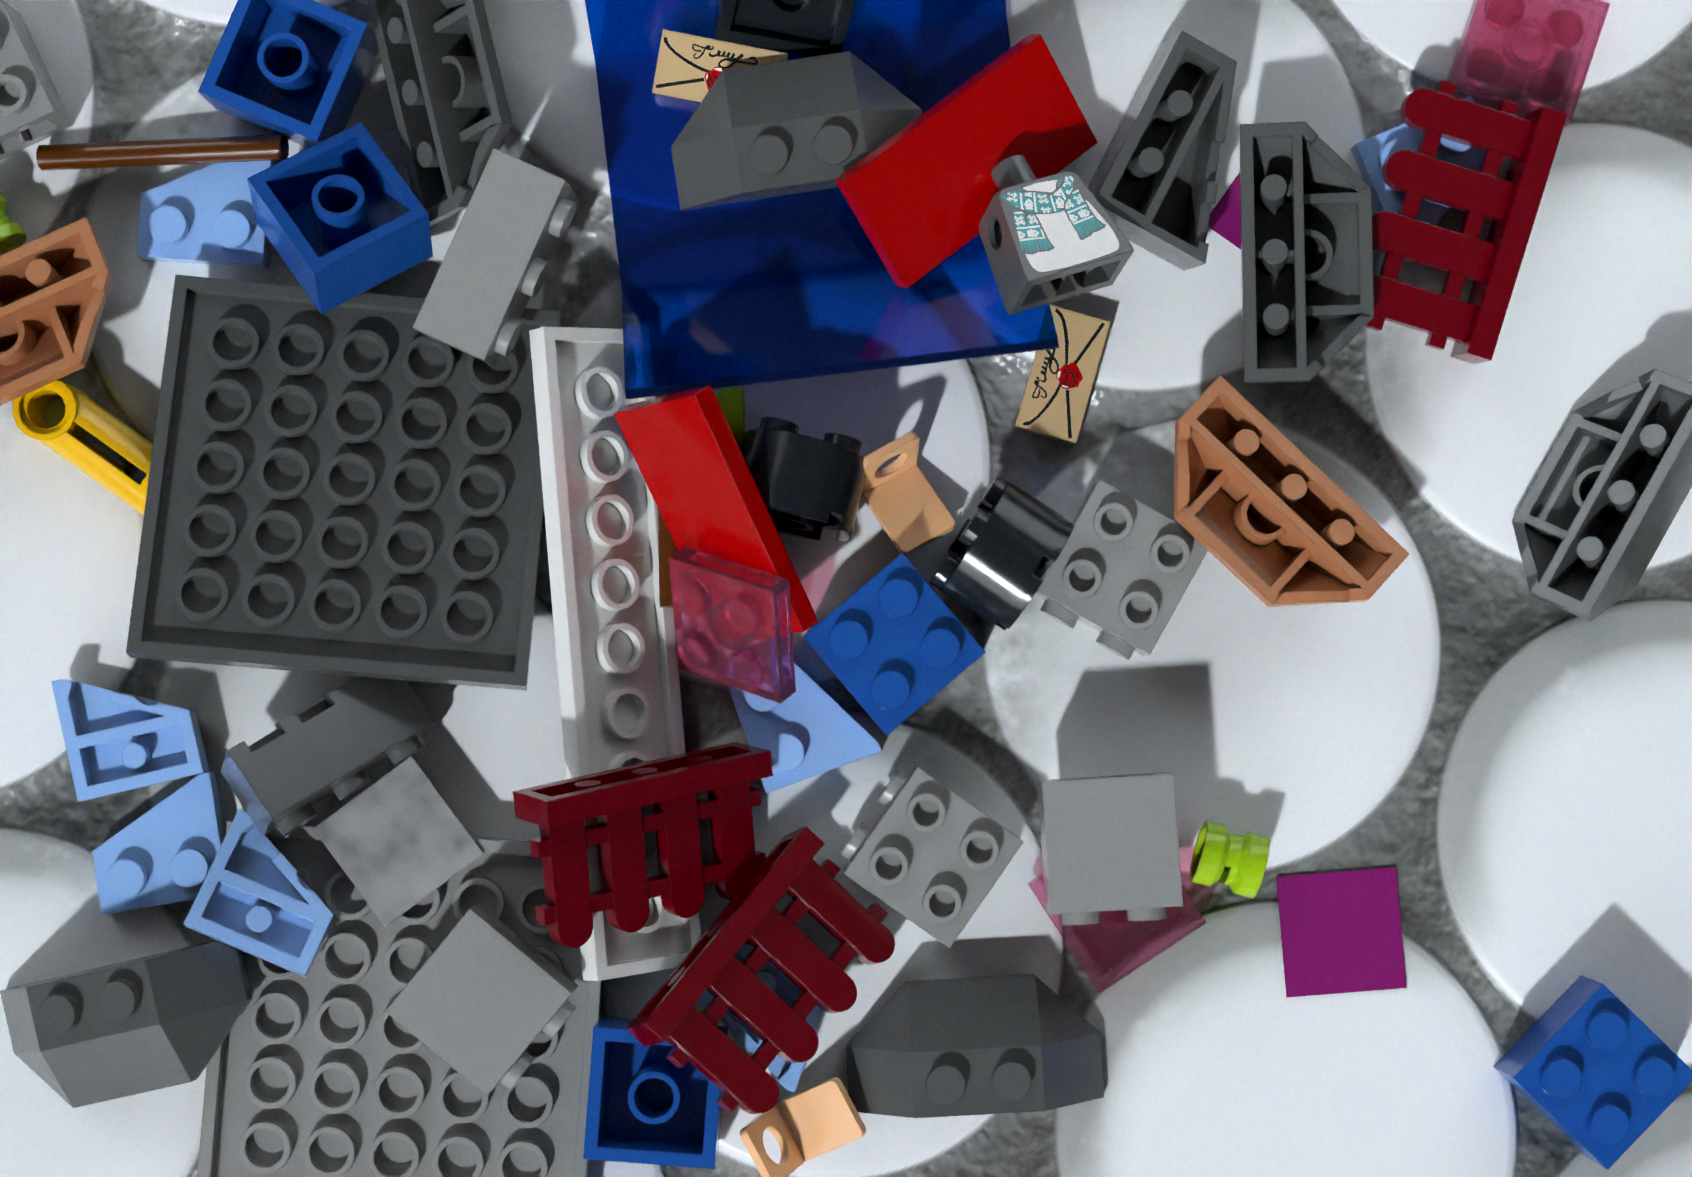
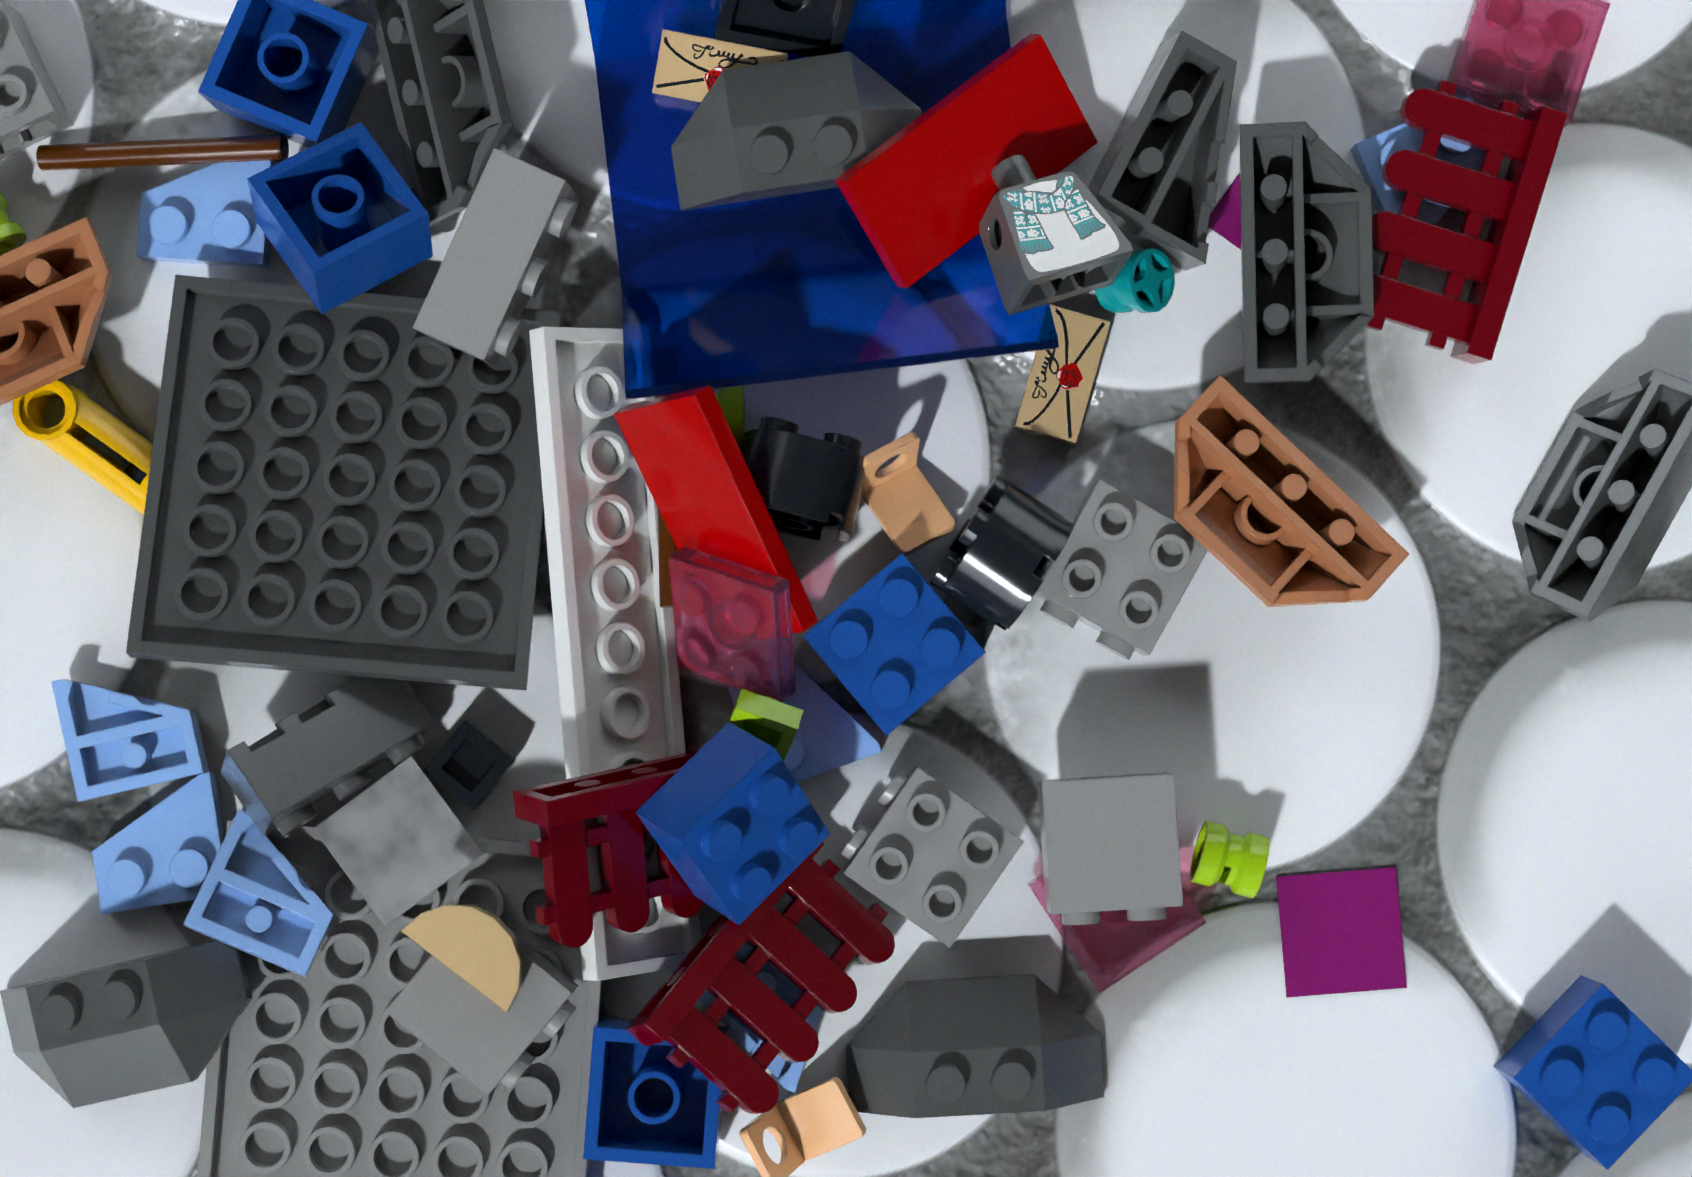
none -> tan tile [401,904,522,1013]
none -> black plate [424,720,517,811]
none -> blue brick [635,722,830,925]
none -> lime plate [728,689,803,761]
none -> teal wheel [1094,248,1175,313]

